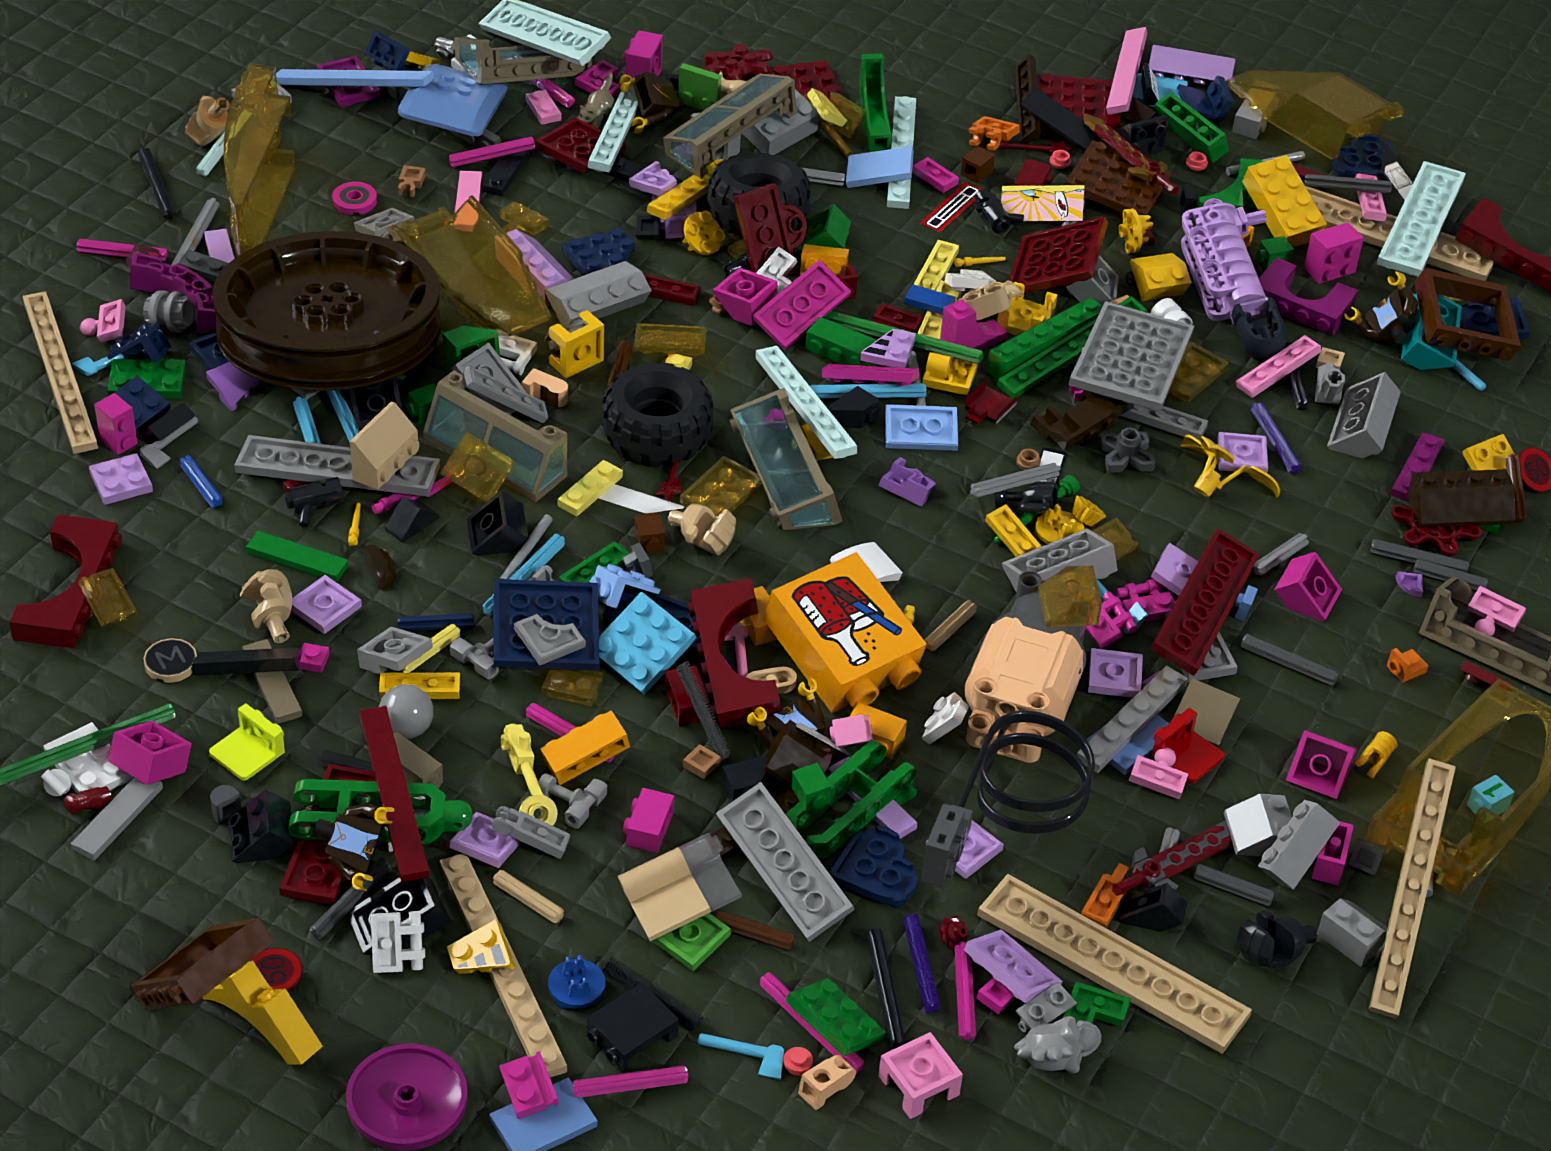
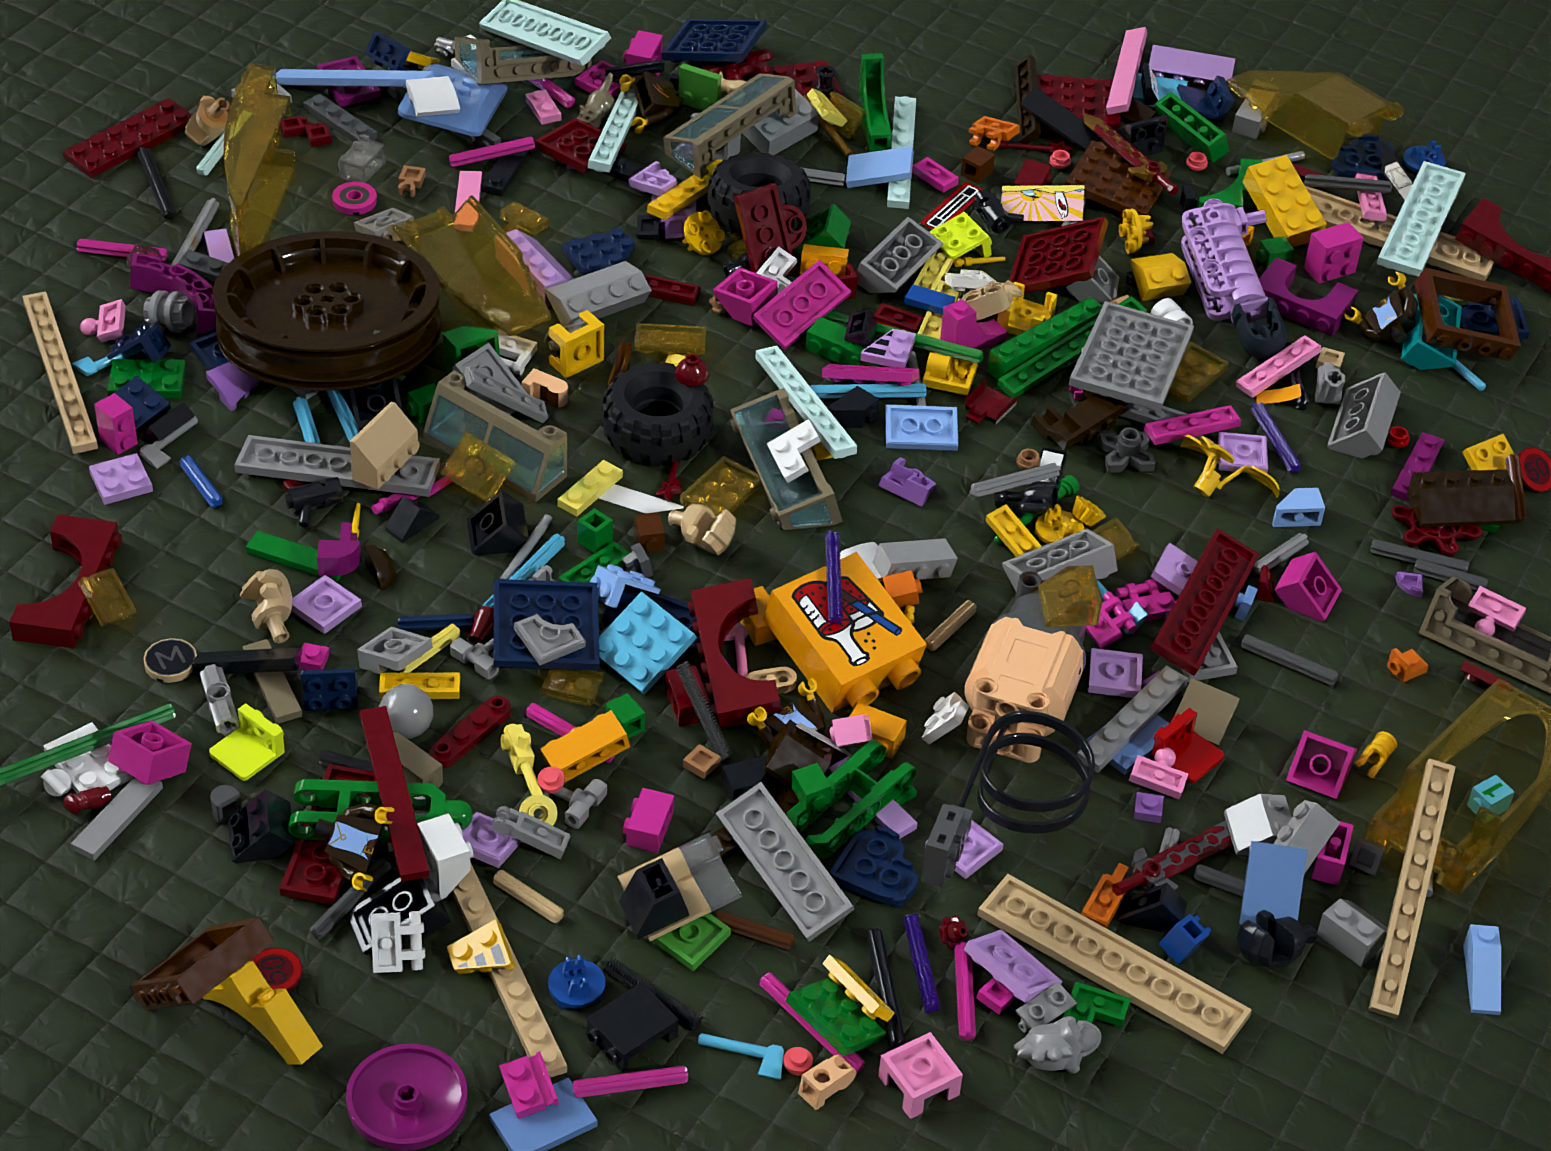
none -> dark red plate [63,98,192,178]
none -> light grey piece [200,664,240,736]
none -> dark red tile [279,116,332,147]
none -> dark blue bracket [301,669,358,711]
none -> dark grey plate [303,94,377,147]
none -> magenta brick [317,522,361,576]
none -> clear brick [338,134,386,183]
none -> white slope [406,76,460,117]
none -> white slope [417,813,473,899]
none -> dark red plate [429,696,511,768]
none -> dark red cone [468,606,493,645]
none -> coral plate [537,767,565,793]
none -> green brick [577,508,613,554]
none -> black axle [605,60,665,80]
none -> green brick [605,693,645,739]
none -> black slope [619,858,690,940]
none -> dark blue plate [662,19,767,64]
none -> dark red brick [675,354,709,386]
none -> white plate [767,419,821,483]
none -> black bush [815,66,835,94]
none -> yellow plate [822,955,895,1022]
none -> dark purple axle [825,530,843,624]
none -> black slope [844,309,877,346]
none -> light grey slope [856,217,943,293]
none -> light grey brick [873,538,958,580]
none -> orange brick [882,570,923,608]
none -> neon yellow bracket [930,212,992,259]
none -> medium lavender plate [1134,792,1164,823]
none -> dark pink tile [1144,405,1241,445]
none -> blue brick [1159,914,1212,964]
none -> medium blue tile [1239,841,1308,924]
none -> light orange sticker [1256,384,1301,404]
none -> dark red slope [1256,565,1277,603]
none -> light blue slope [1272,488,1325,527]
none -> red plate [1386,426,1410,448]
none -> blue plate [1402,140,1446,176]
none -> light blue slope [1463,924,1501,1015]

